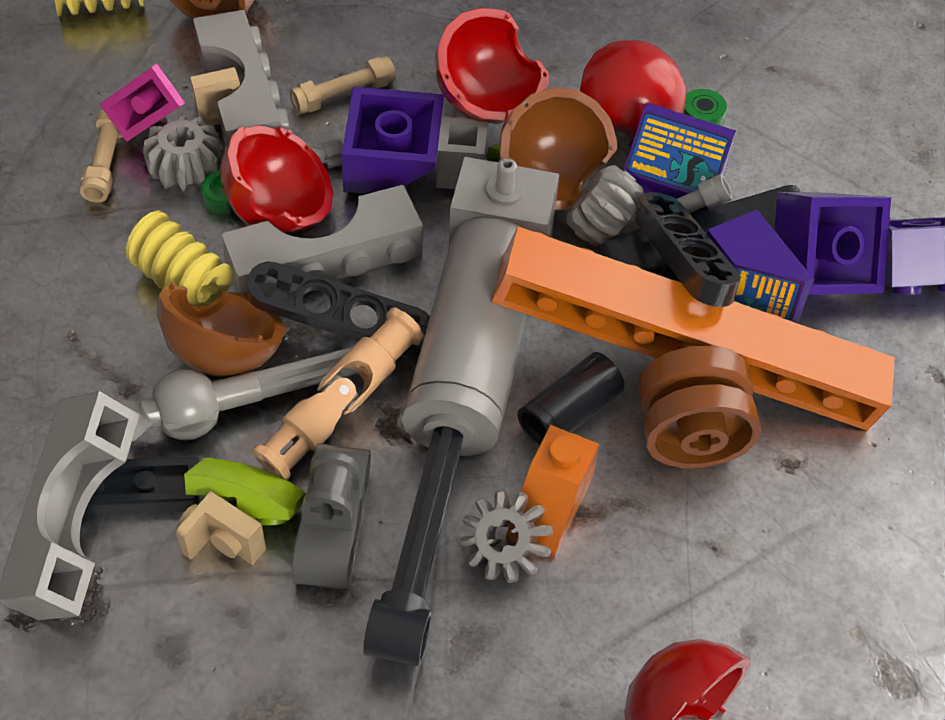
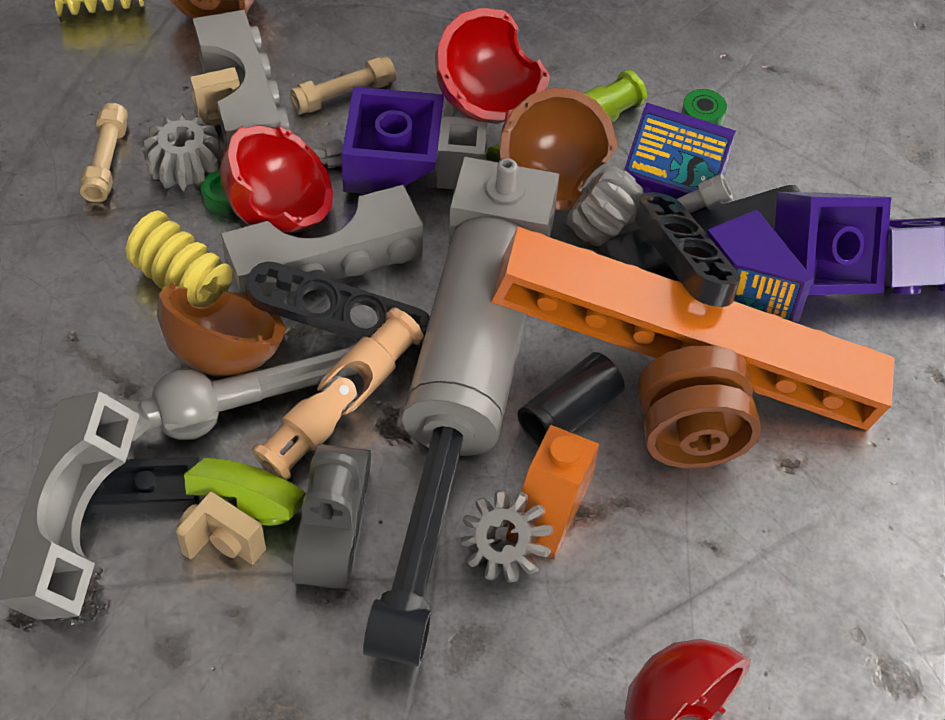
dark pink slope [99,64,185,142] -> none
red cylinder [580,40,687,147] -> none

